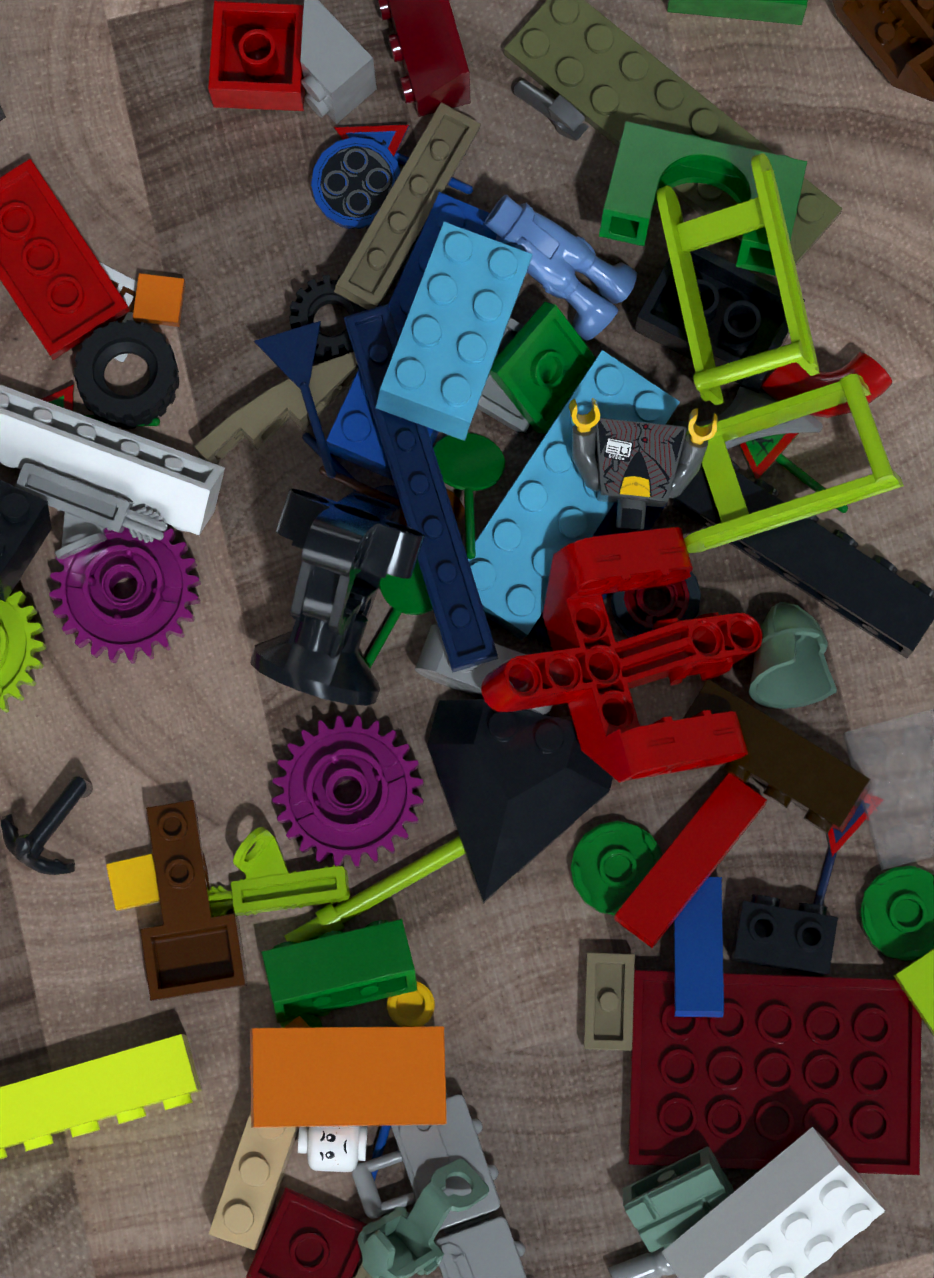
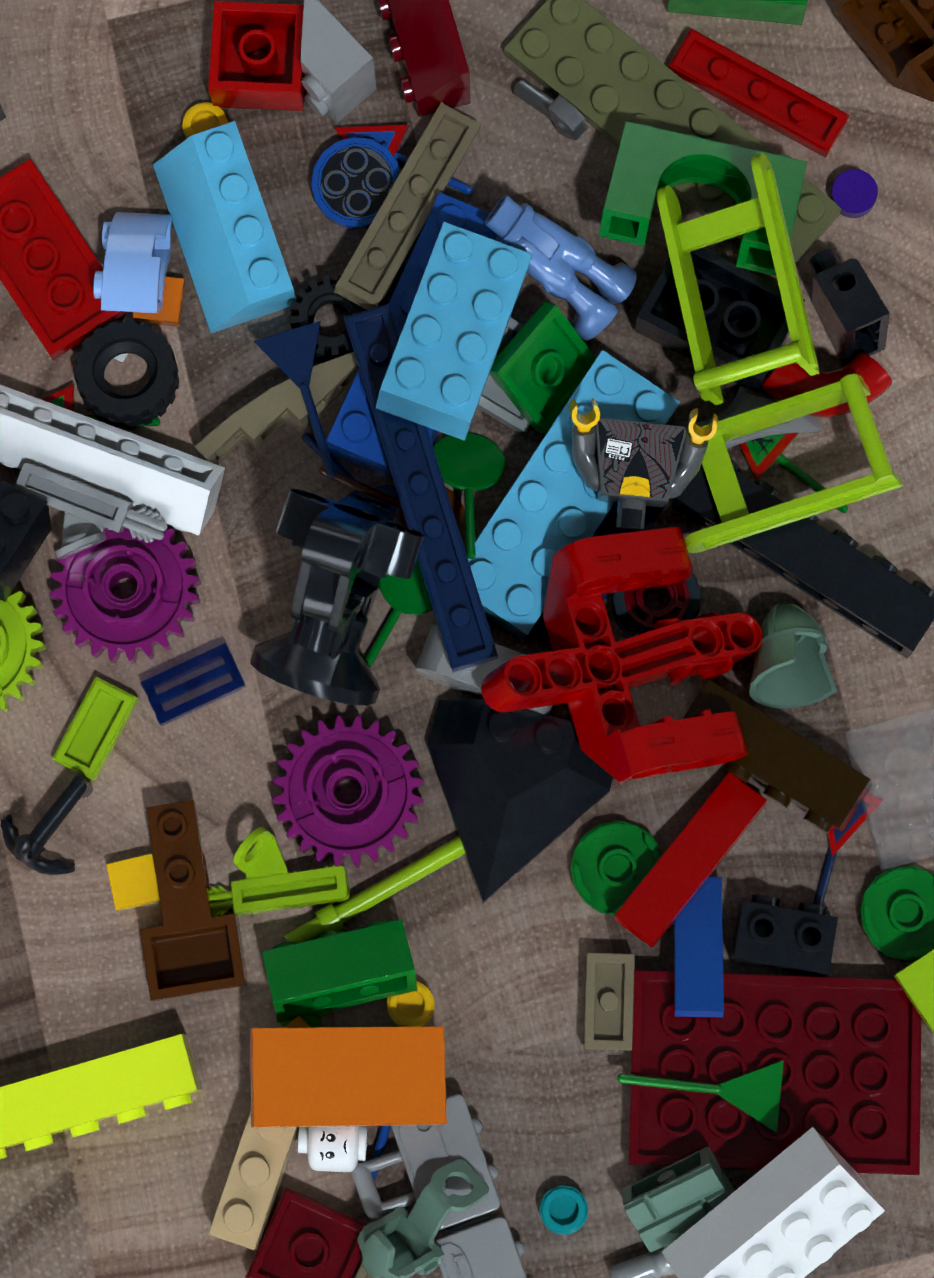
none -> lime tile [52,677,139,782]
none -> light blue brick [94,212,172,313]
none -> clear blue tile [141,643,246,726]
none -> medium azure slope [153,121,296,334]
none -> yellow tile [182,102,228,139]
none -> teal tile [540,1185,588,1235]
none -> green piece [617,1060,784,1133]
none -> red tile [668,28,850,158]
none -> black torso [809,249,890,366]
none -> dark purple tile [830,169,878,218]

